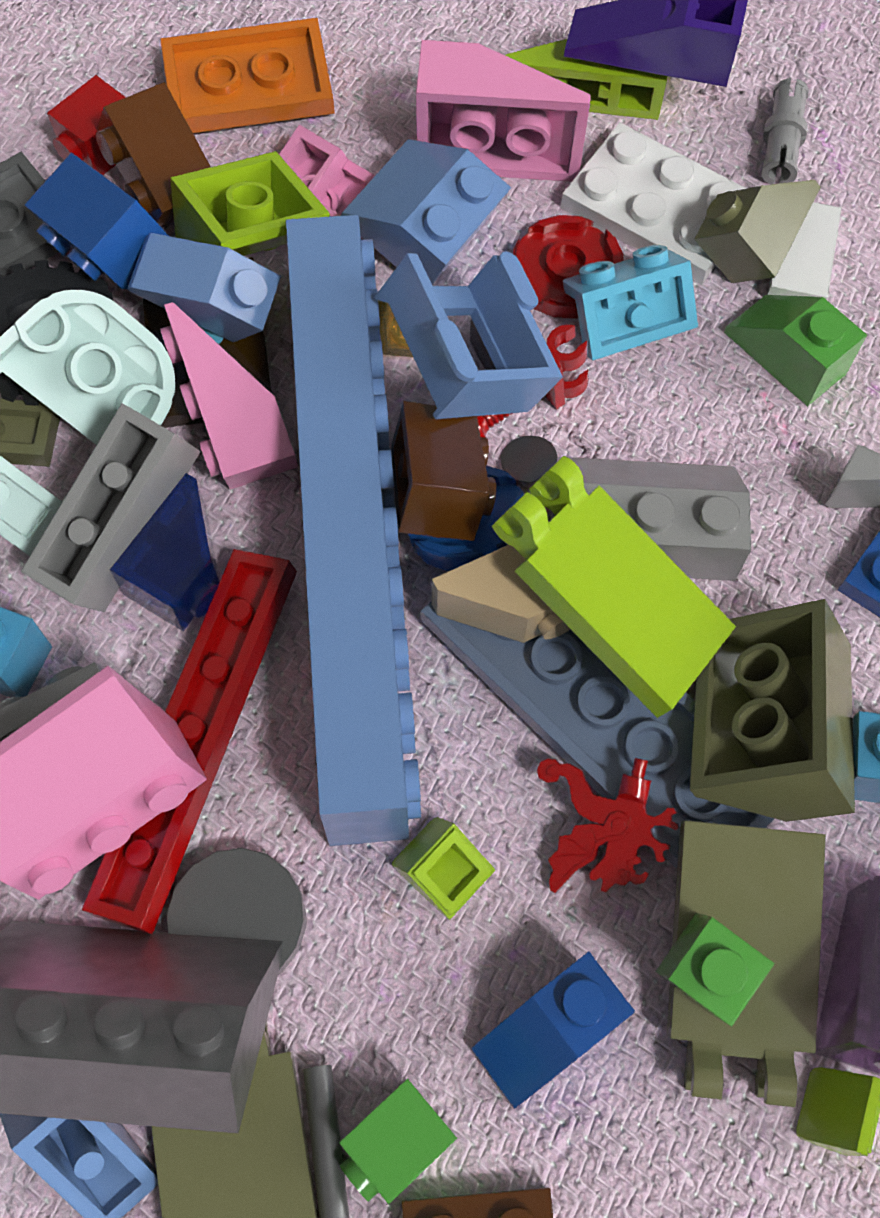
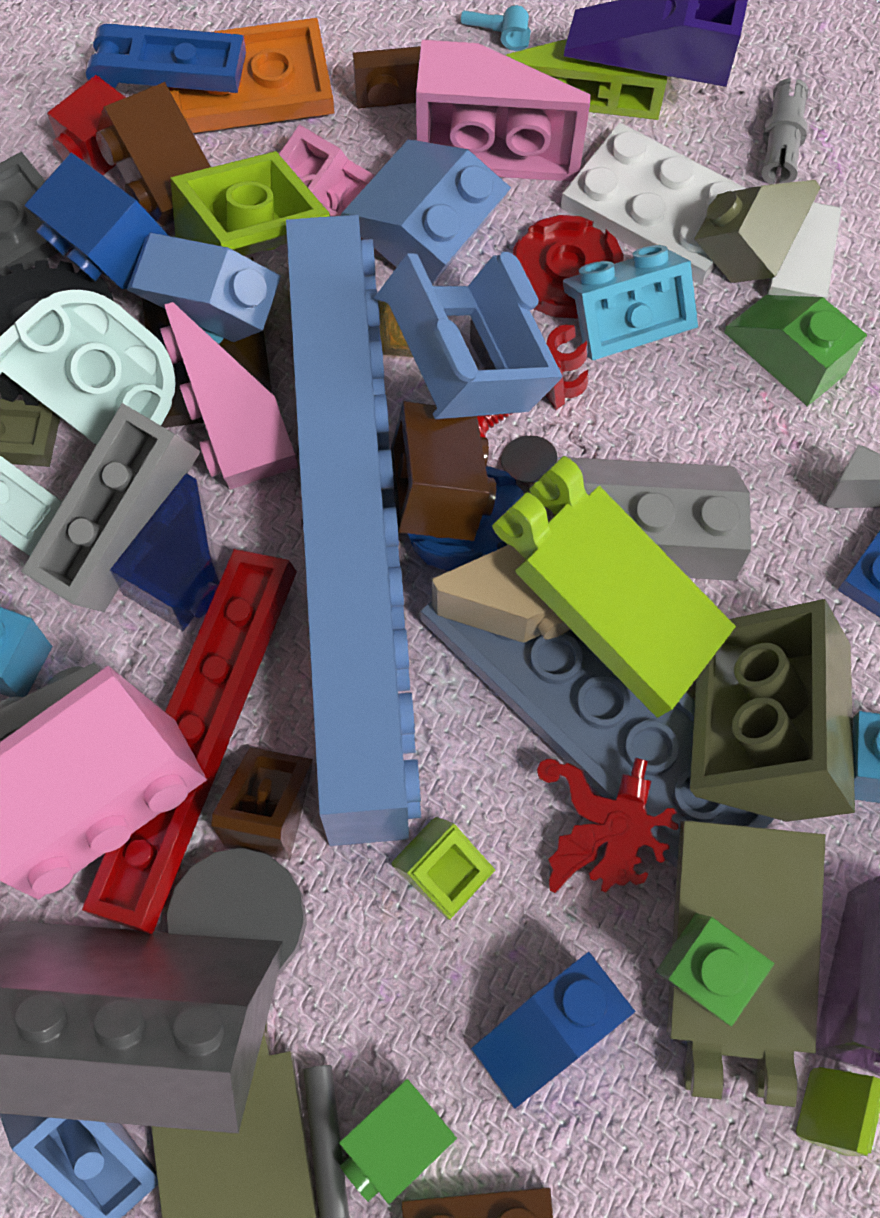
none -> blue plate [86,24,246,93]
none -> reddish brown slope [211,747,313,860]
none -> reddish brown plate [352,46,421,109]
none -> medium azure hand [461,5,531,51]

